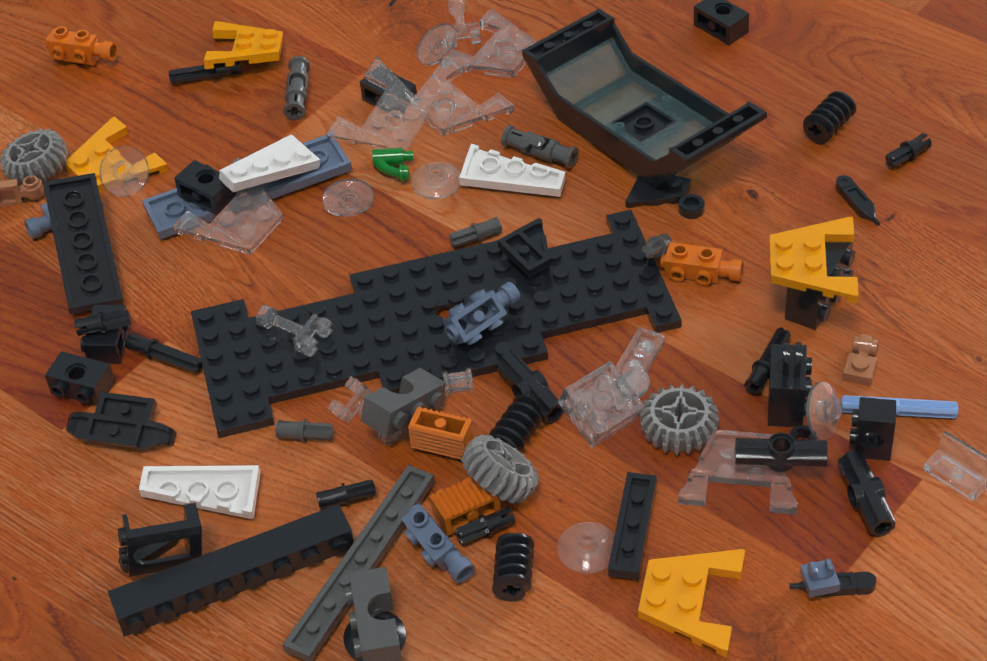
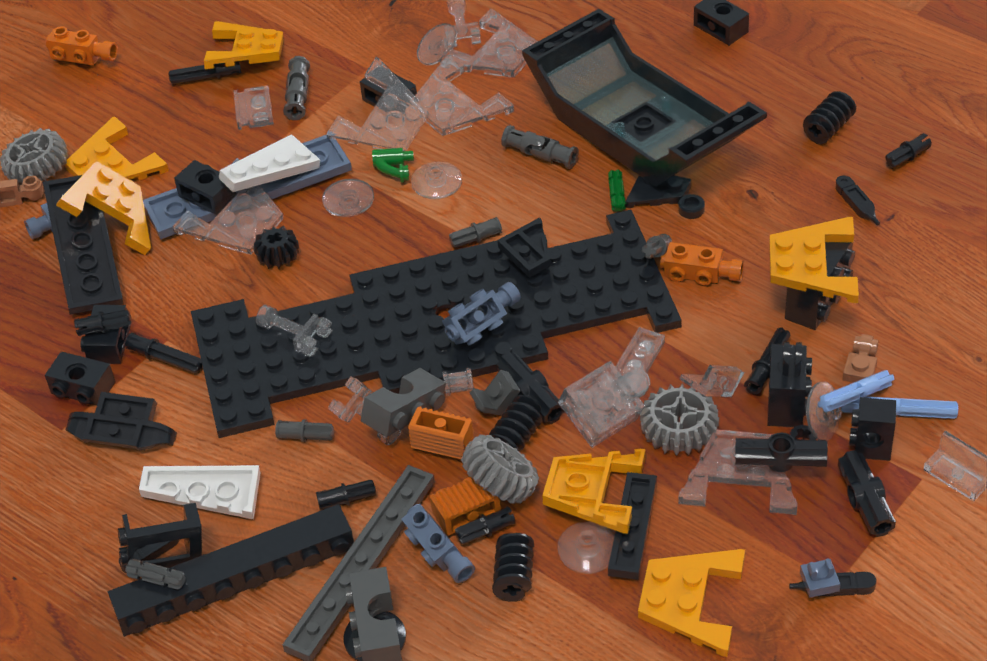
clear dish [99,146,149,197] -> none
white wing [459,143,566,197] -> none
none -> light orange wing [56,161,151,255]
none -> dark grey axle [125,559,186,589]
none -> clear plate [233,85,274,130]
none -> black gear [253,225,299,269]
none -> dark grey bracket [470,370,520,416]
none -> light orange wing [542,449,646,534]
none -> green axle [608,169,626,212]
none -> clear panel [679,365,745,397]
none -> light blue axle [818,370,894,412]

